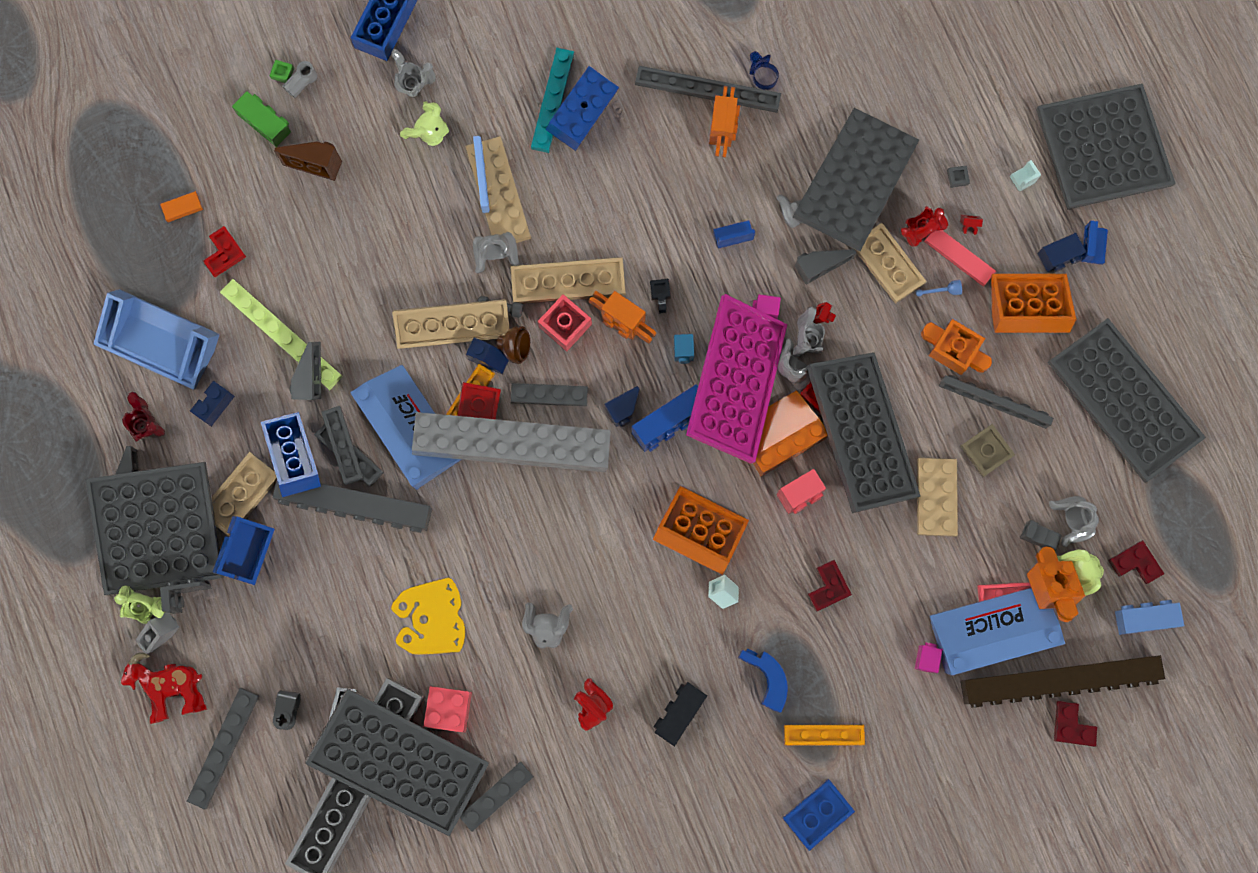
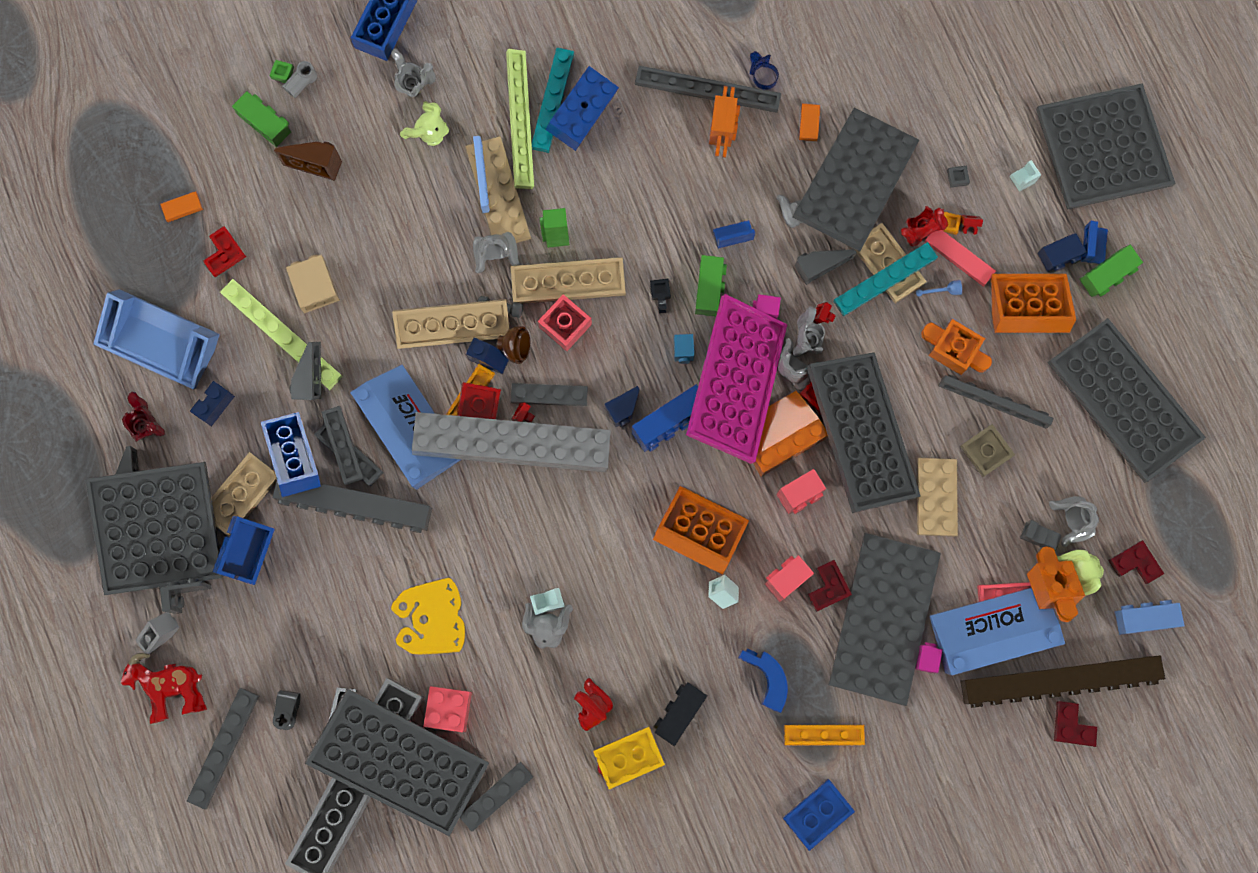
yellowish green hair [114,586,164,624] -> none
orange brick [588,290,657,343] -> none
none -> tan brick [286,255,340,313]
none -> yellowish green plate [506,49,534,189]
none -> red tile [511,402,535,423]
none -> light aqua panel [530,588,565,615]
none -> bright green brick [539,208,570,248]
none -> yellow piece [593,726,665,789]
none -> bright green brick [695,255,727,317]
none -> coral brick [765,555,814,602]
none -> orange tile [799,103,820,142]
none -> dark grey plate [828,533,941,706]
none -> teal plate [833,242,938,317]
none -> light orange tile [943,212,961,235]
none -> bright green brick [1079,244,1143,297]

